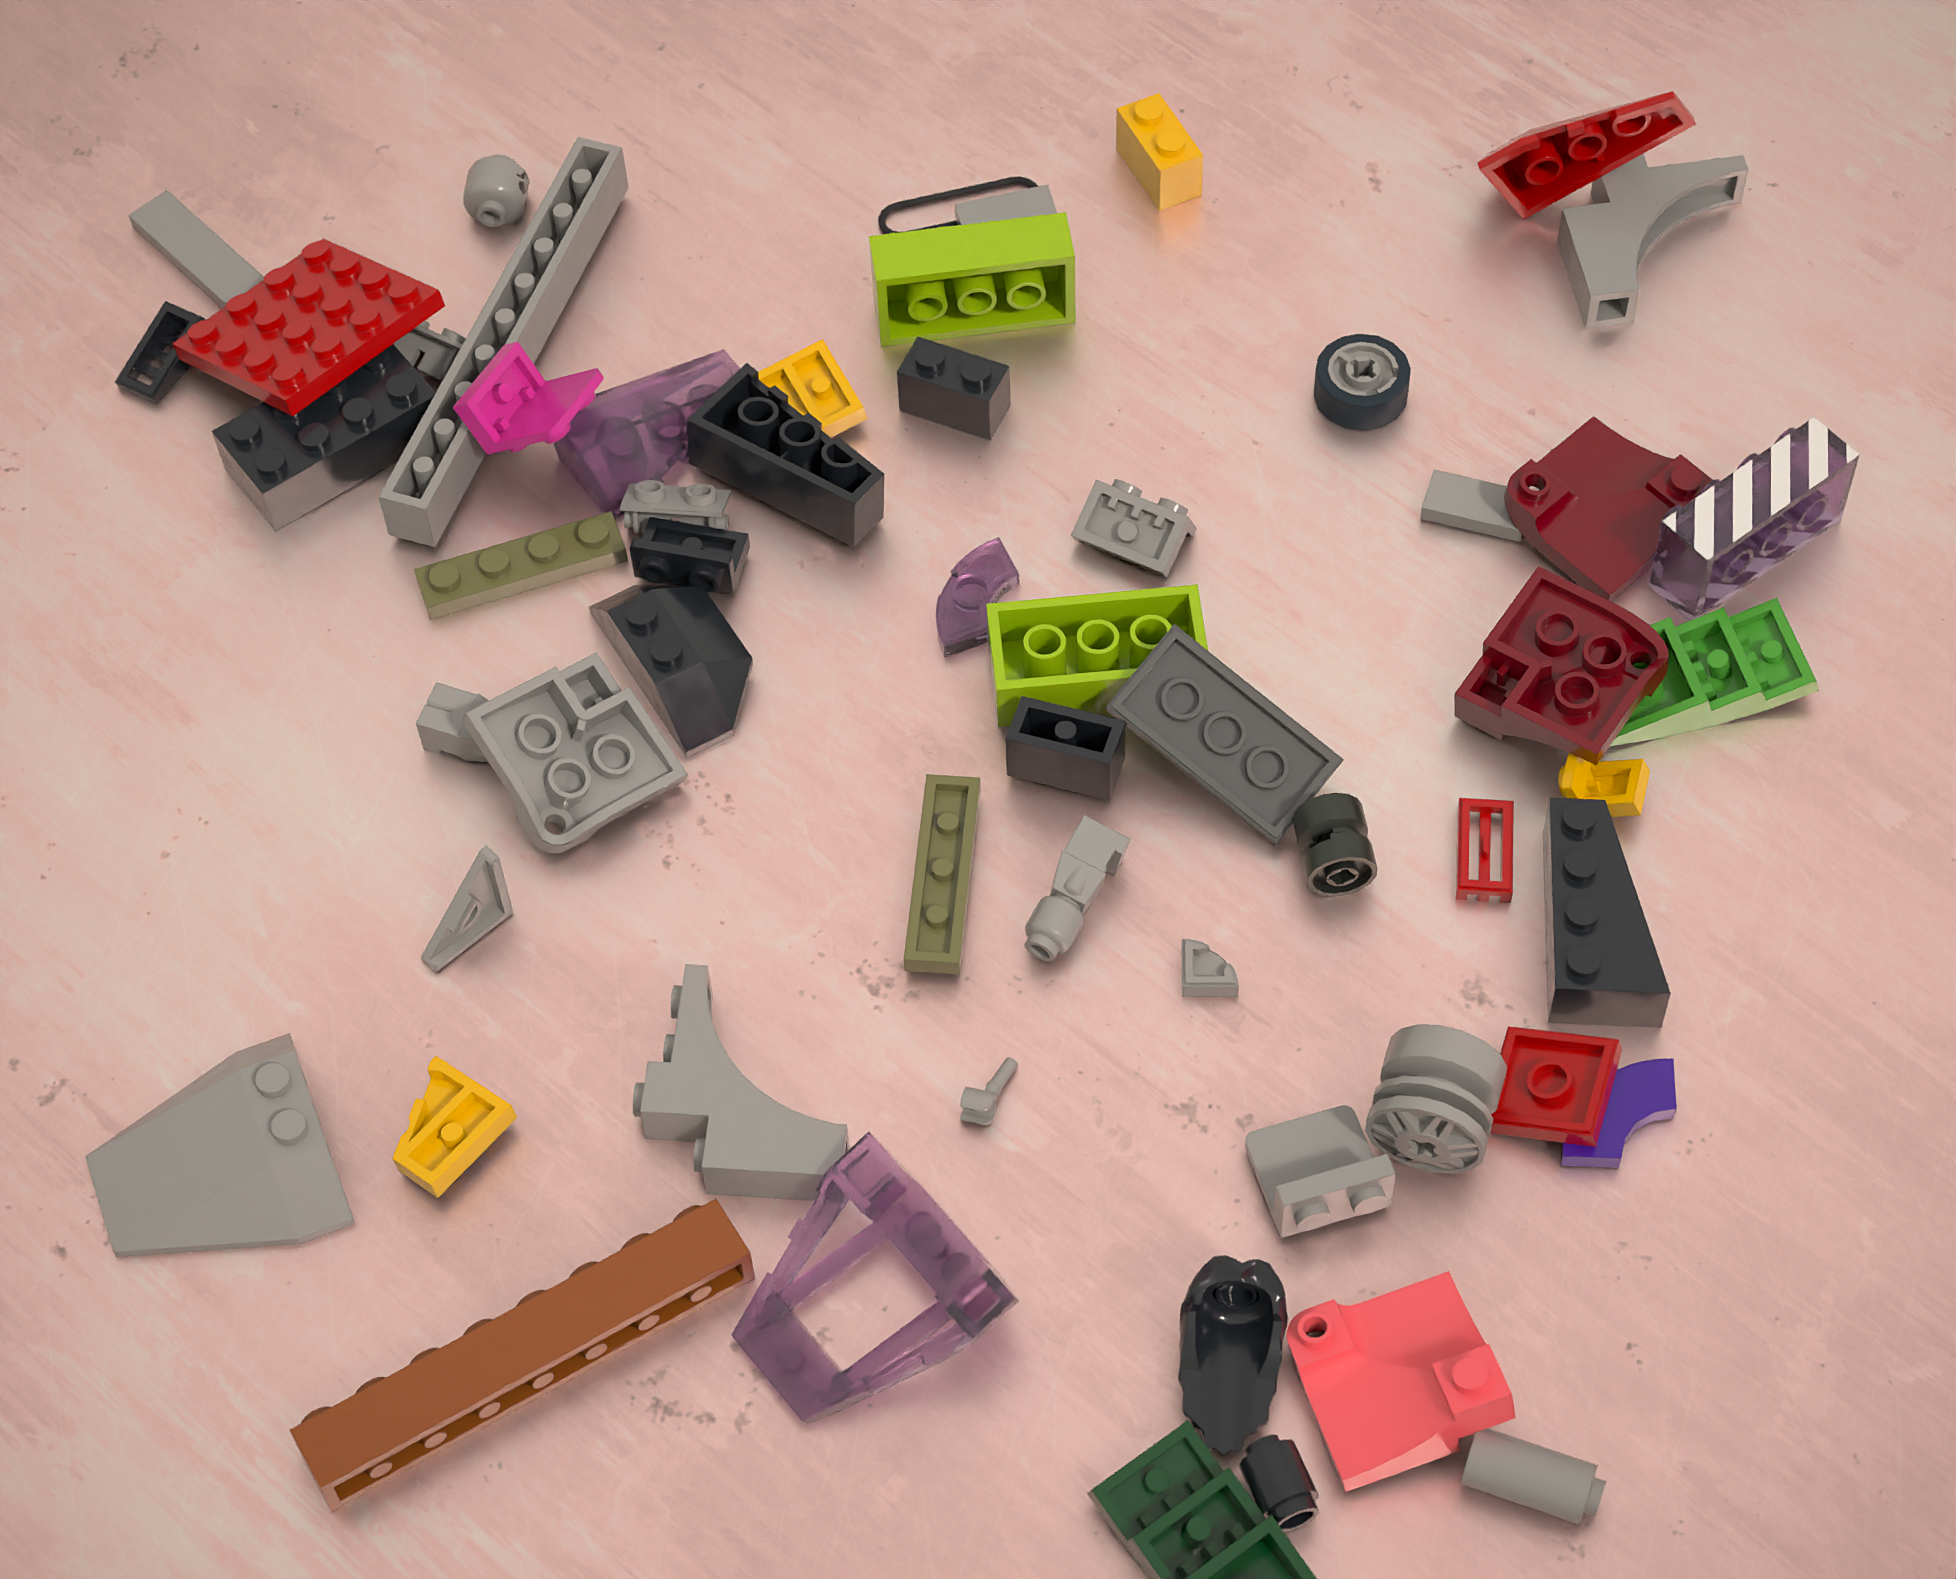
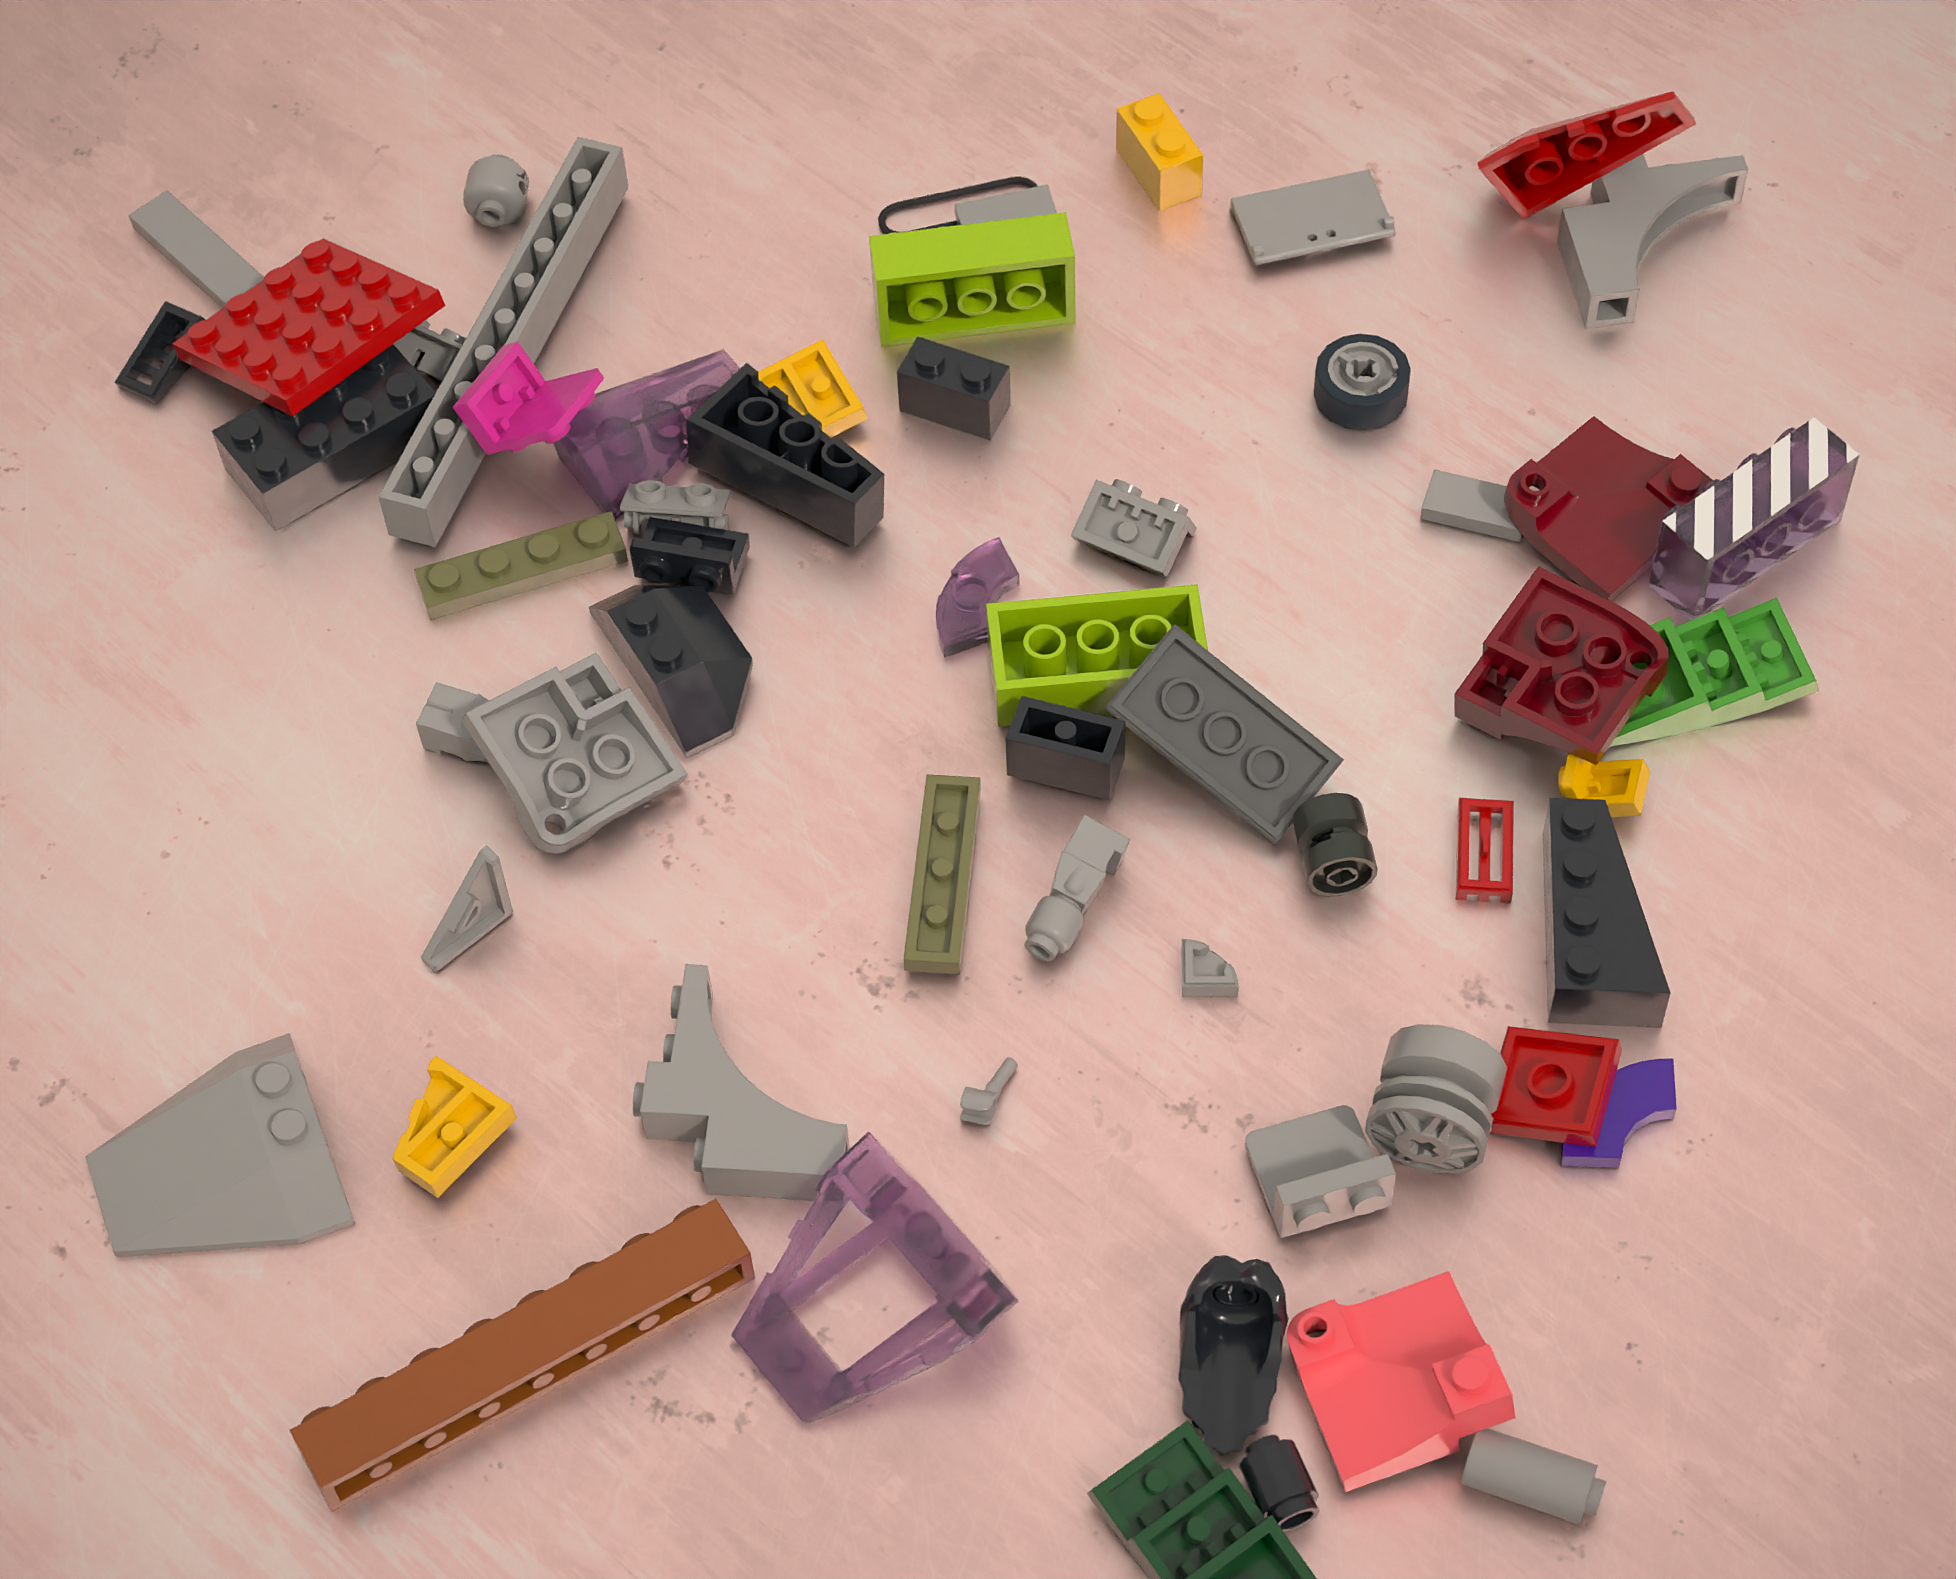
none -> light grey door [1229,170,1396,265]

